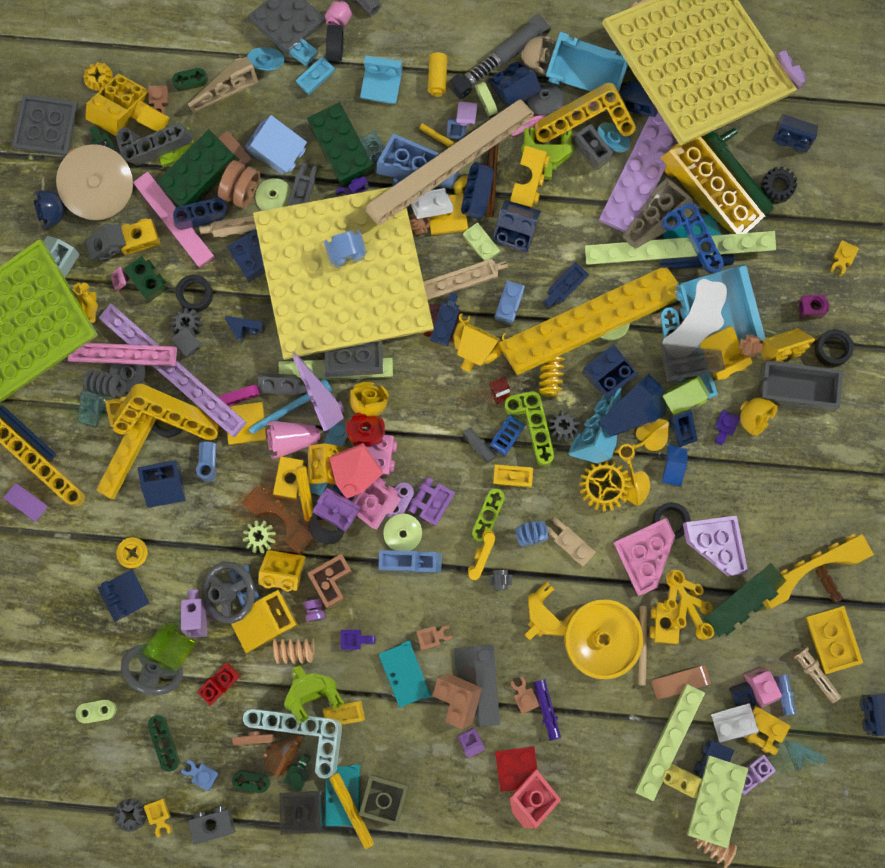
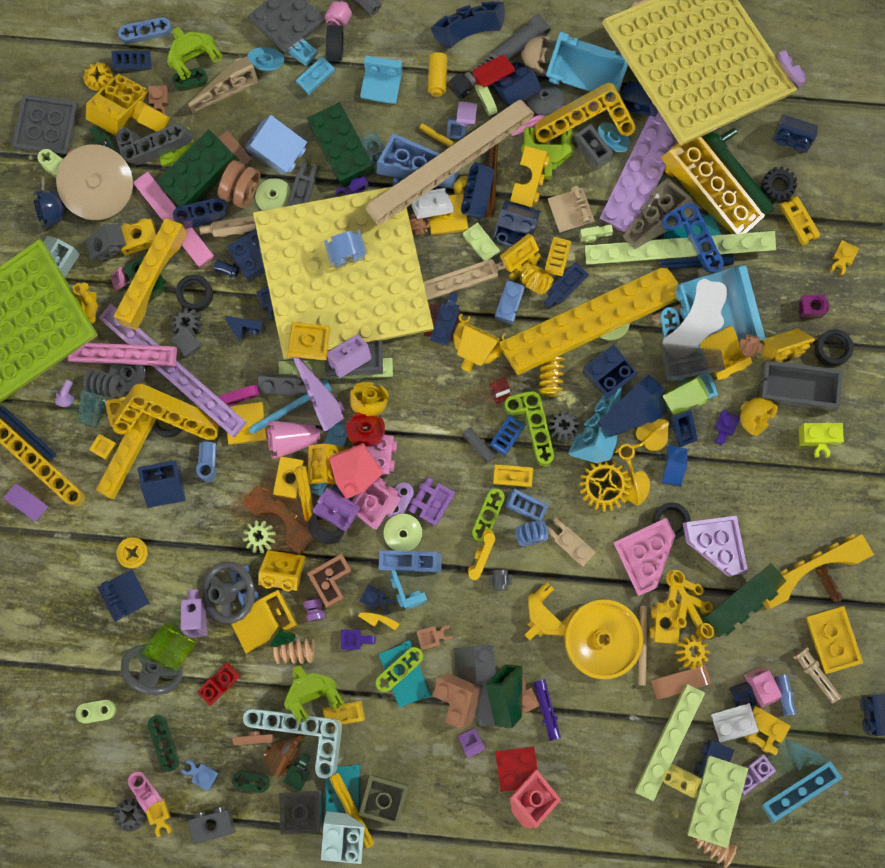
none -> yellowish green piece [38,149,63,178]
none -> lavender plate [55,379,74,407]
none -> yellow plate [89,434,117,460]
none -> dark blue slope [111,50,152,73]
none -> yellow arch [114,218,188,331]
none -> medium blue beam [118,17,172,44]
none -> bright pink piece [128,772,163,813]
none -> lime connector [167,26,223,80]
none -> dark blue pin [214,260,239,278]
none -> dark blue plate [256,287,274,321]
none -> dark green tile [268,626,296,647]
none -> yellow tile [287,322,330,360]
none -> light aqua slope [321,811,365,864]
none -> lavender hinge [327,334,372,378]
none -> yellow slope [358,613,400,631]
none -> dark blue plate [359,584,396,614]
none -> lime beam [375,647,423,692]
none -> medium azure bracket [389,569,428,610]
none -> dark blue brick [431,1,505,48]
none -> red slope [472,55,515,88]
none -> dark green slope [485,664,523,728]
none -> yellow plate [500,233,542,281]
none -> medium blue slope [504,489,548,521]
none -> yellow gear [520,264,553,294]
none -> yellow slope [544,237,571,276]
none -> tan hinge [548,186,595,233]
none -> yellowish green plate [579,225,613,243]
none -> yellow gear [675,635,710,670]
none -> medium azure brick [761,761,843,824]
none -> yellow plate [779,196,820,246]
none -> neon yellow brick [799,423,844,458]

